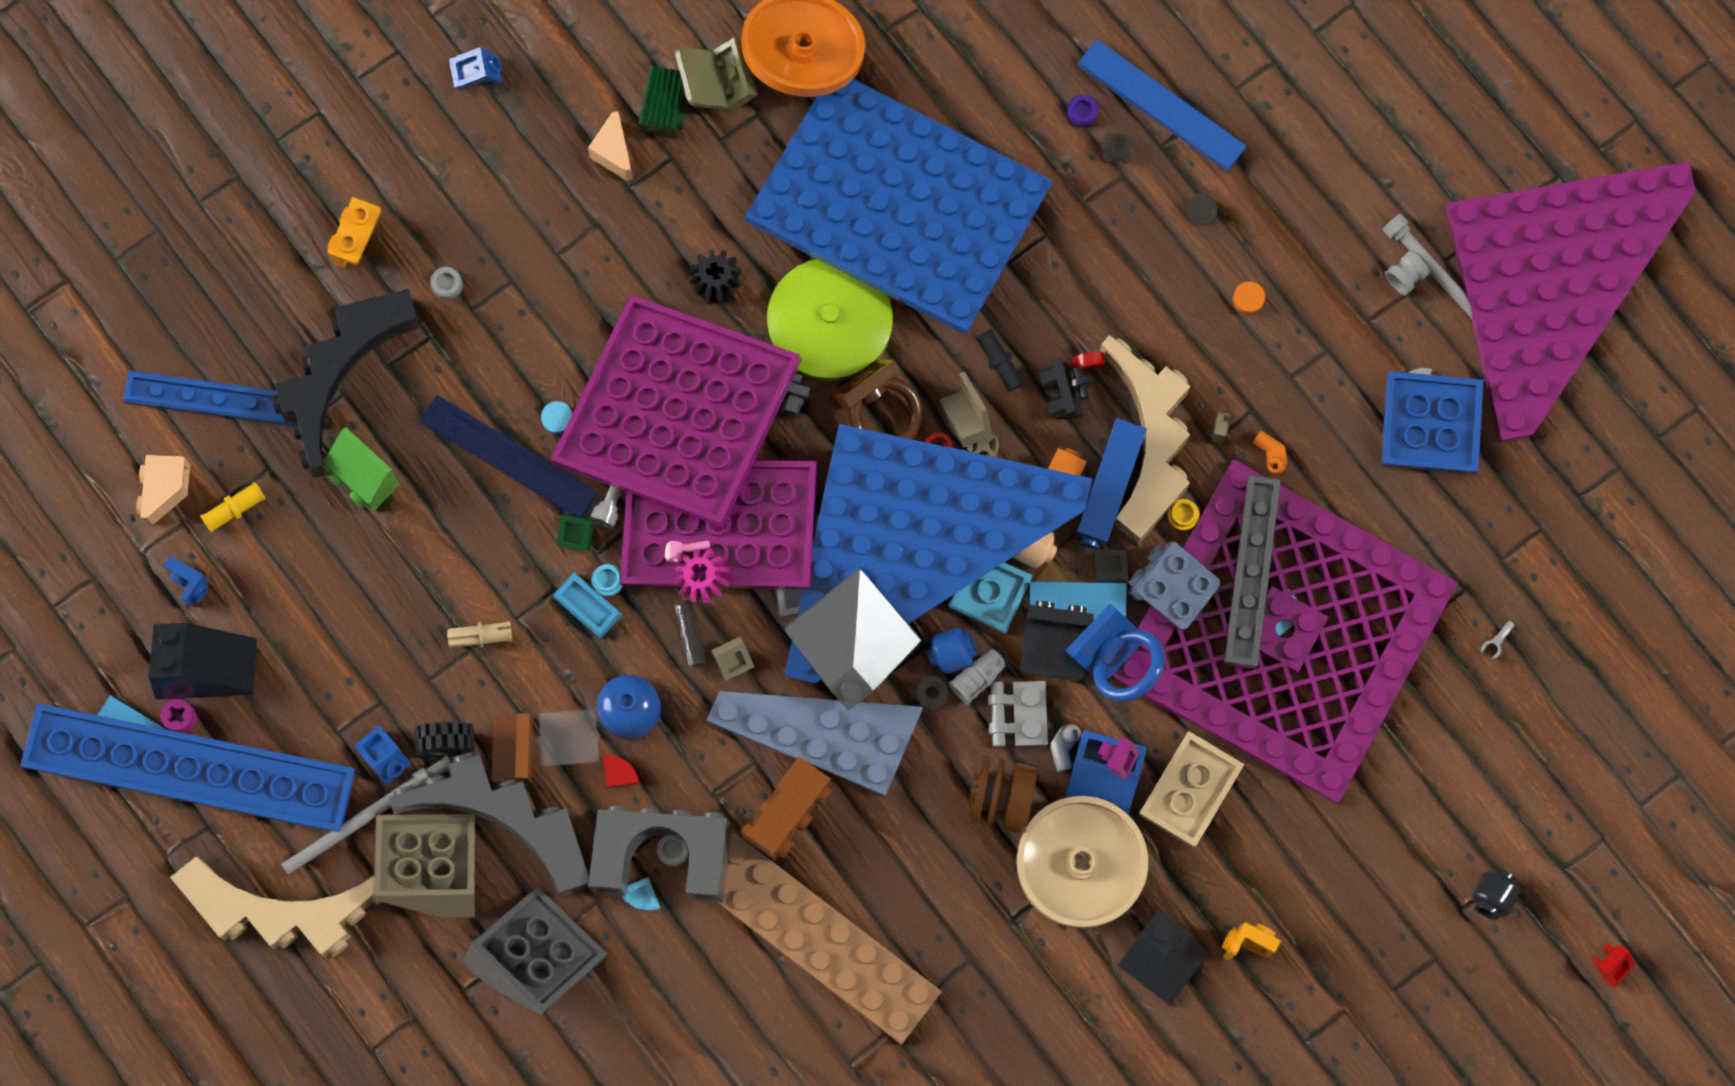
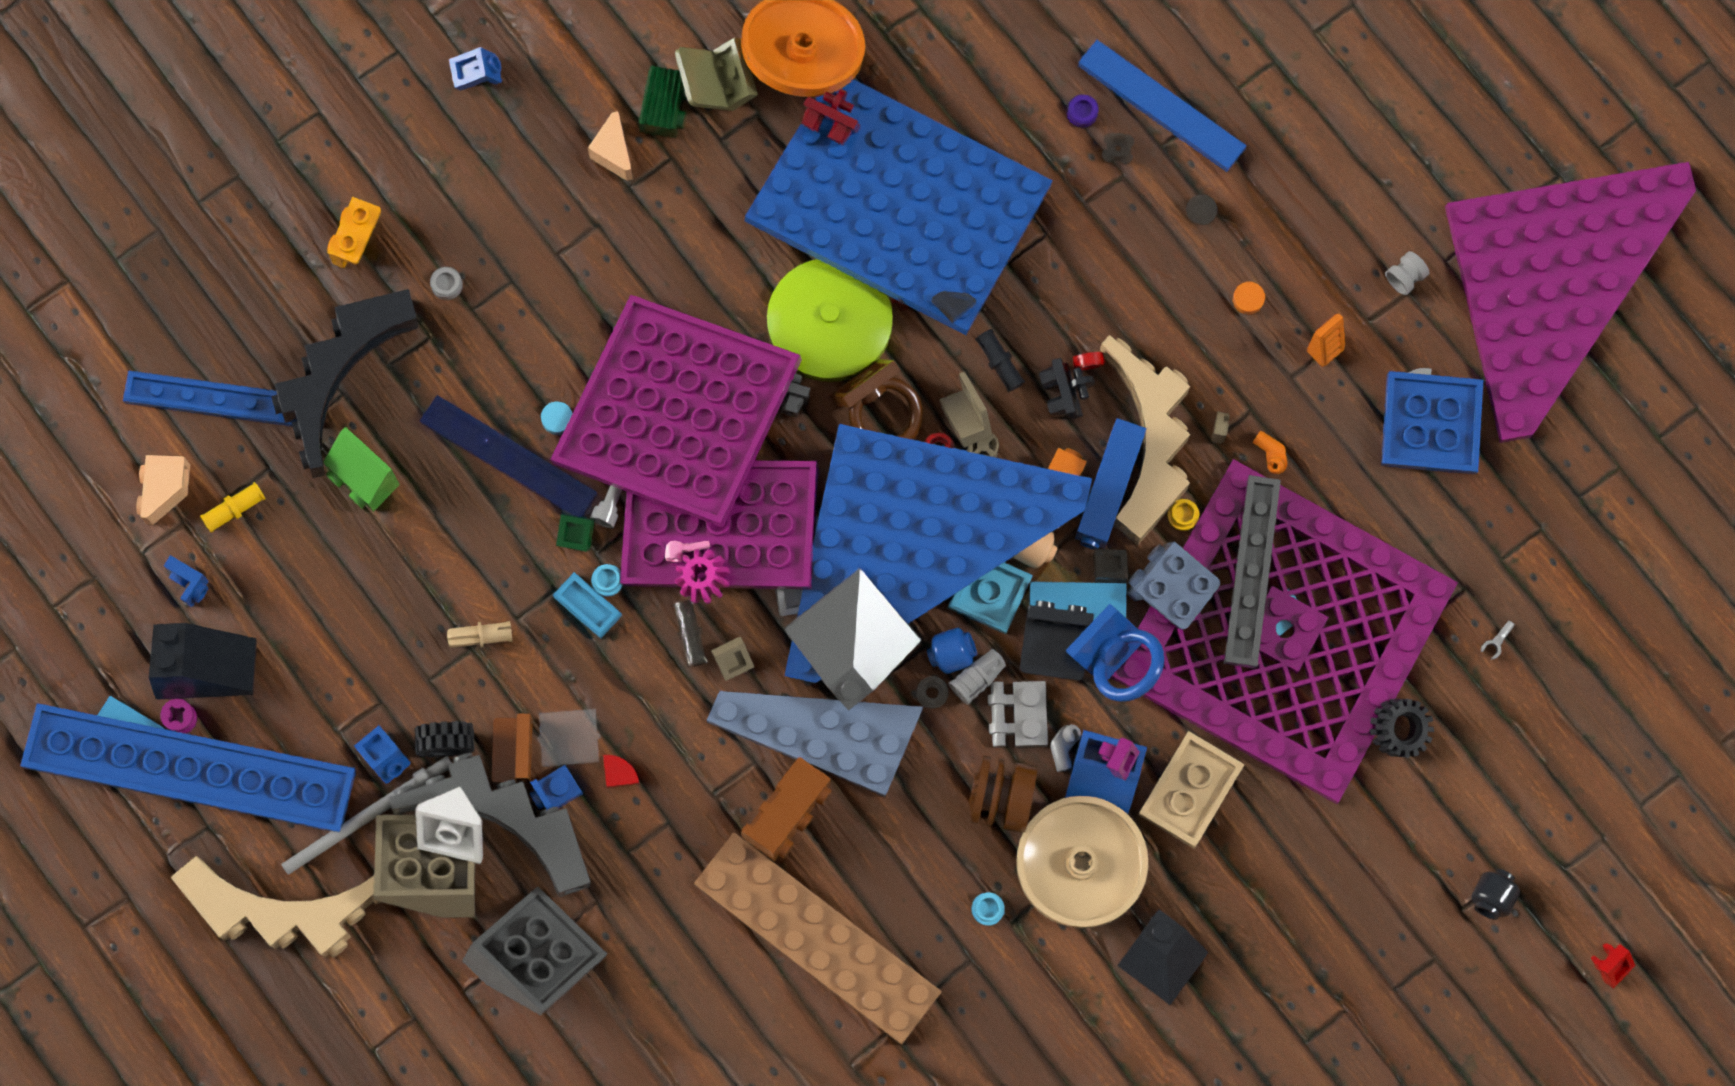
dark grey arch [588,806,732,903] -> none
blue cylinder [596,674,661,740] -> none
medium azure tile [621,878,661,911] -> none
light grey tile [657,835,689,867] -> none
black gear [689,249,742,303] -> none
light orange bracket [1221,922,1281,961] -> none
light grey piece [1382,213,1472,319] -> none
none -> white slope [416,787,483,864]
none -> blue bracket [529,765,583,810]
none -> dark red hips [802,89,861,145]
none -> clear smoke tile [931,291,977,323]
none -> medium azure plate [972,892,1004,926]
none -> orange slope [1307,313,1345,367]
none -> black tyre [1370,698,1434,758]

